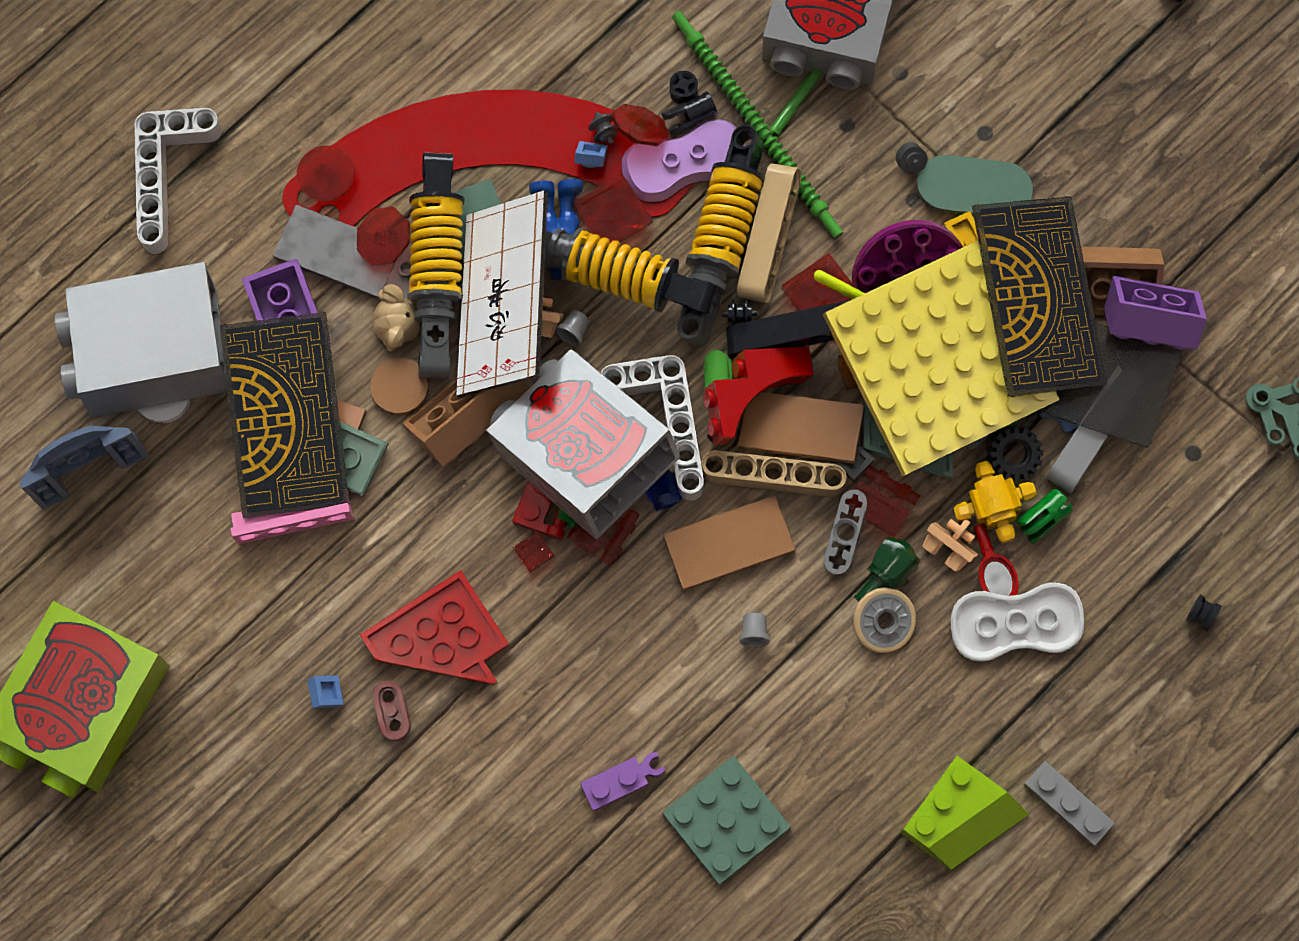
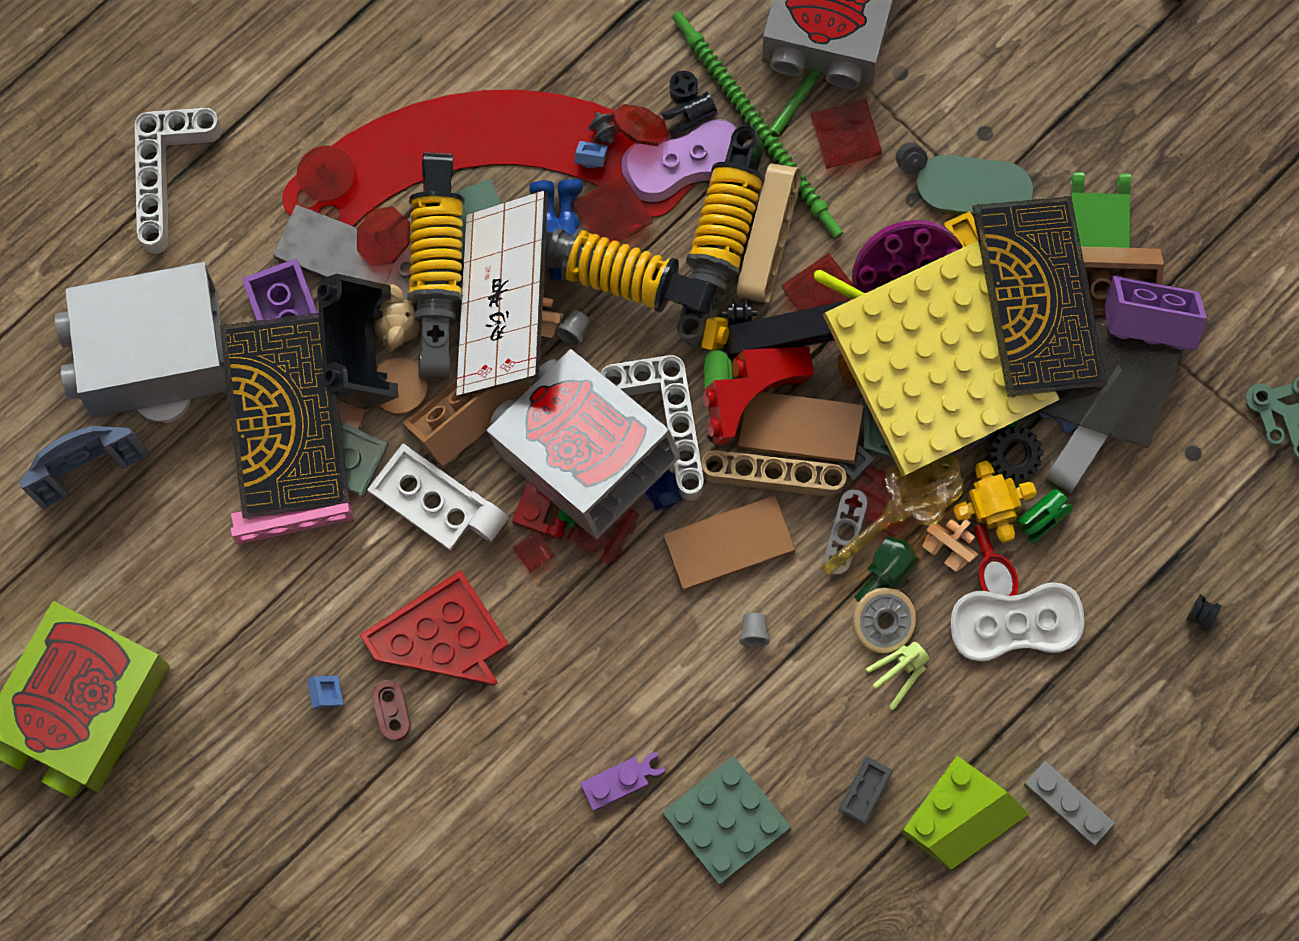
none -> black windscreen [317,273,399,409]
none -> white hinge [367,444,509,551]
none -> yellow plate [701,317,729,350]
none -> clear red plate [811,99,882,169]
none -> clear yellow piece [820,453,964,576]
none -> dark grey plate [838,756,894,825]
none -> yellowish green plant [866,642,929,710]
none -> bright green flag [1071,172,1131,248]

